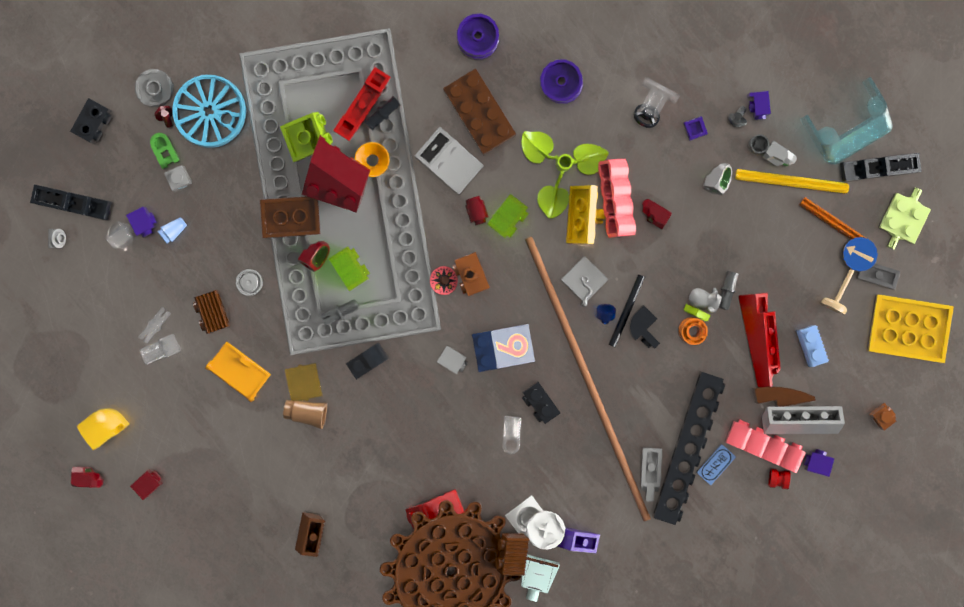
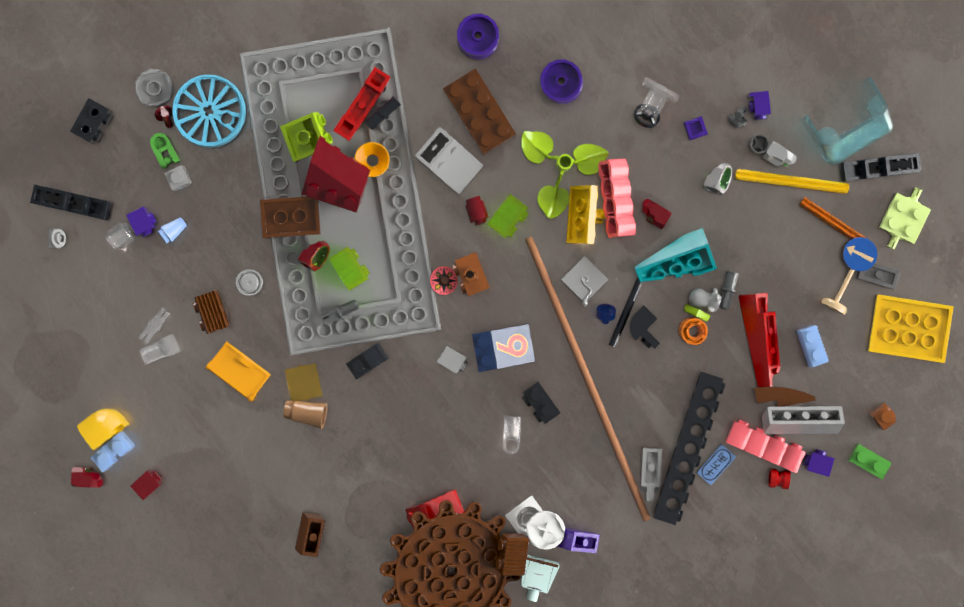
none -> light blue brick [90,431,135,472]
none -> teal wedge [635,228,717,282]
none -> bright green plate [848,444,892,480]

